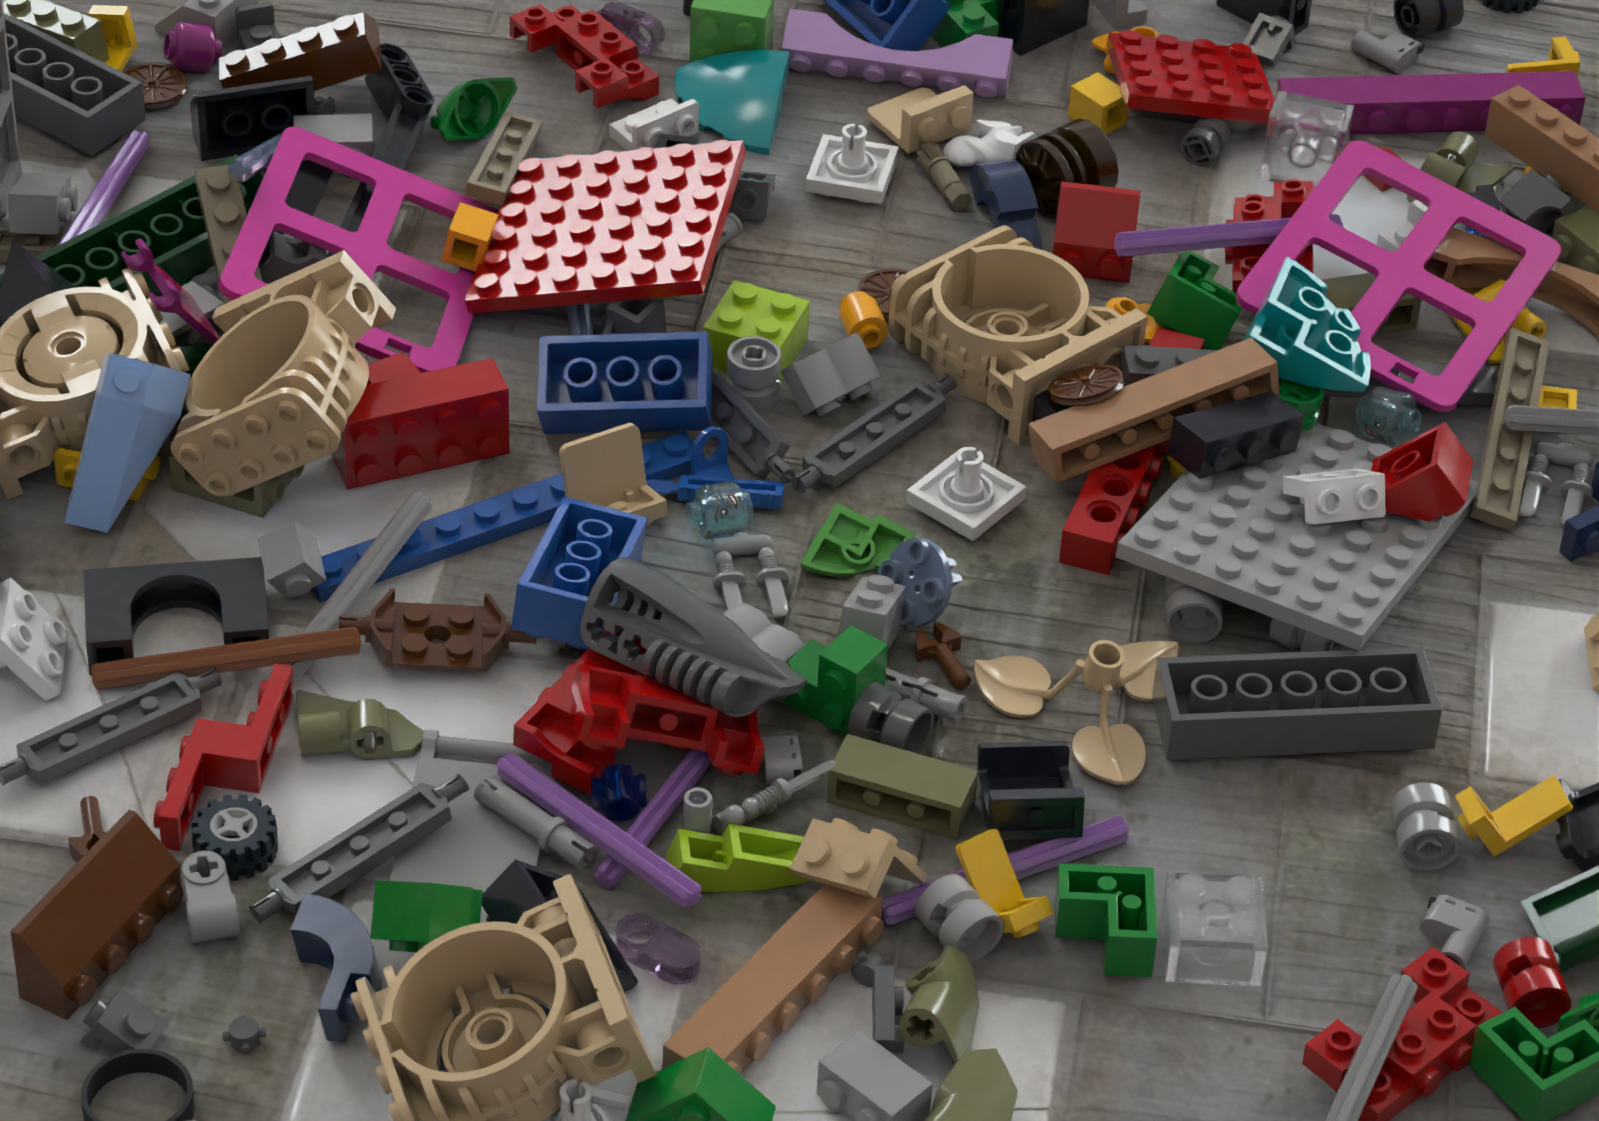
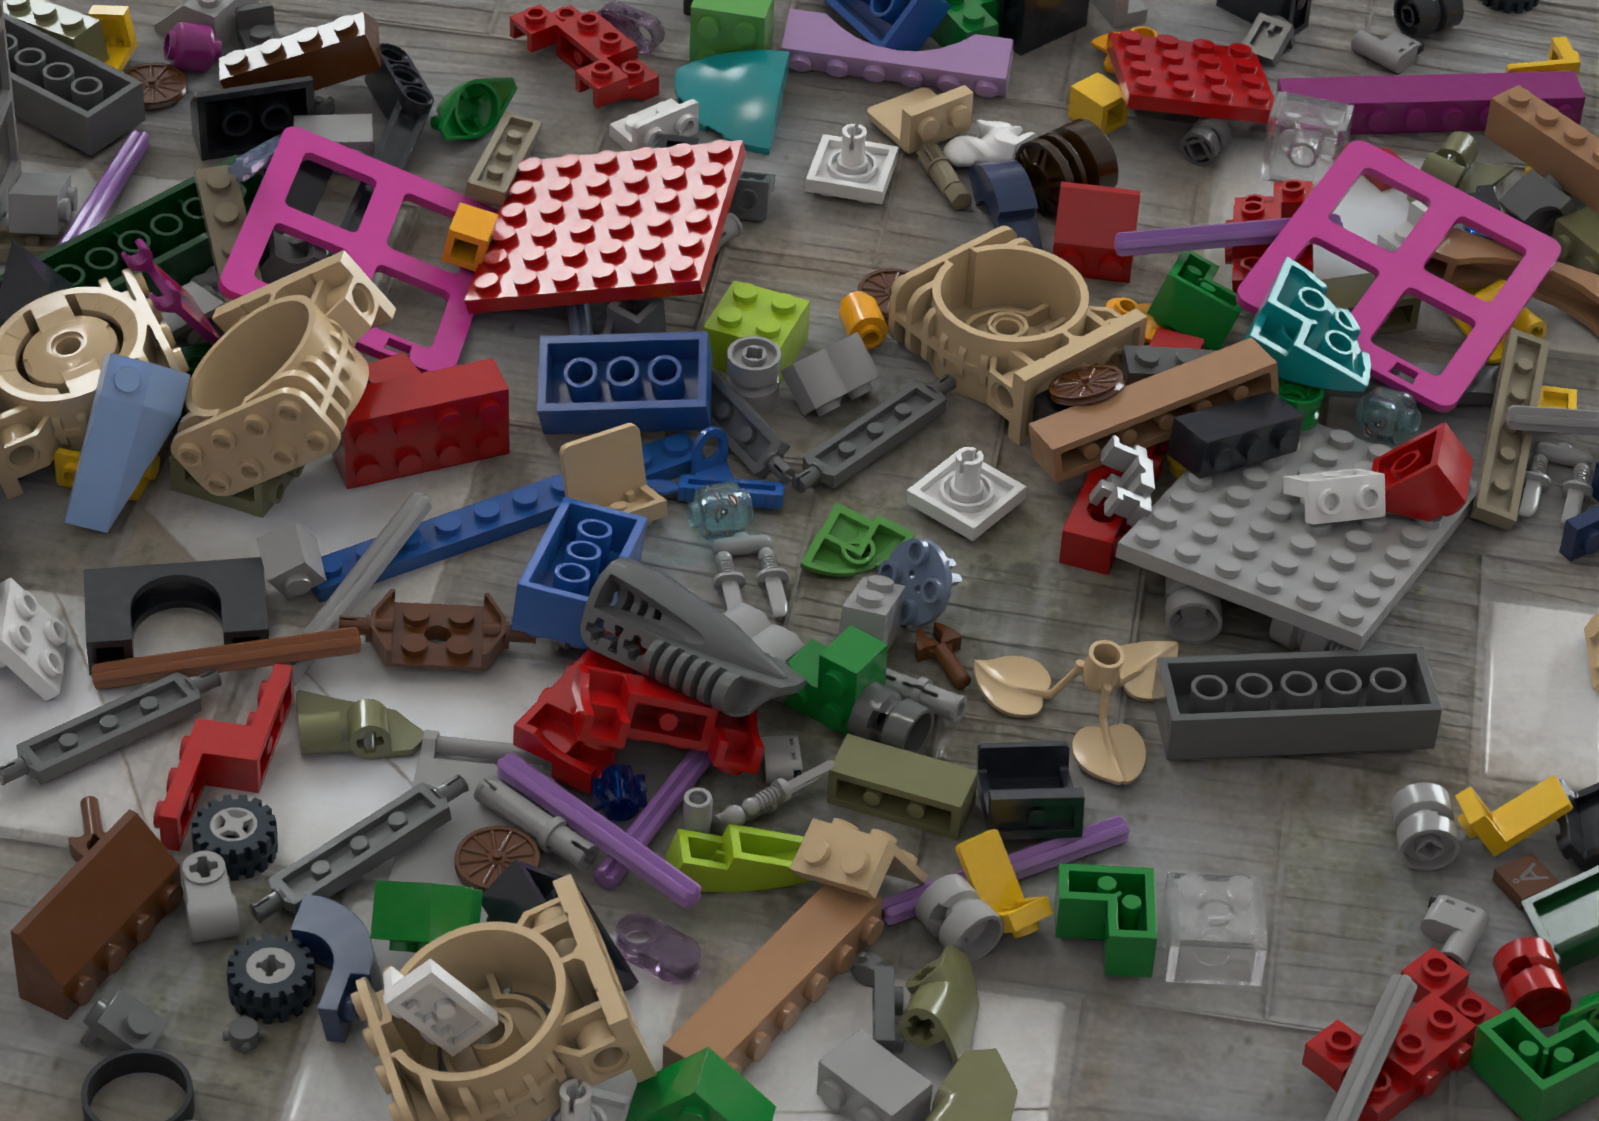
none -> black wheel [227,933,316,1024]
none -> white bracket [383,959,498,1057]
none -> reddish brown wheel [454,826,540,893]
none -> light grey piece [1089,435,1155,527]
none -> reddish brown tile [1492,853,1560,910]

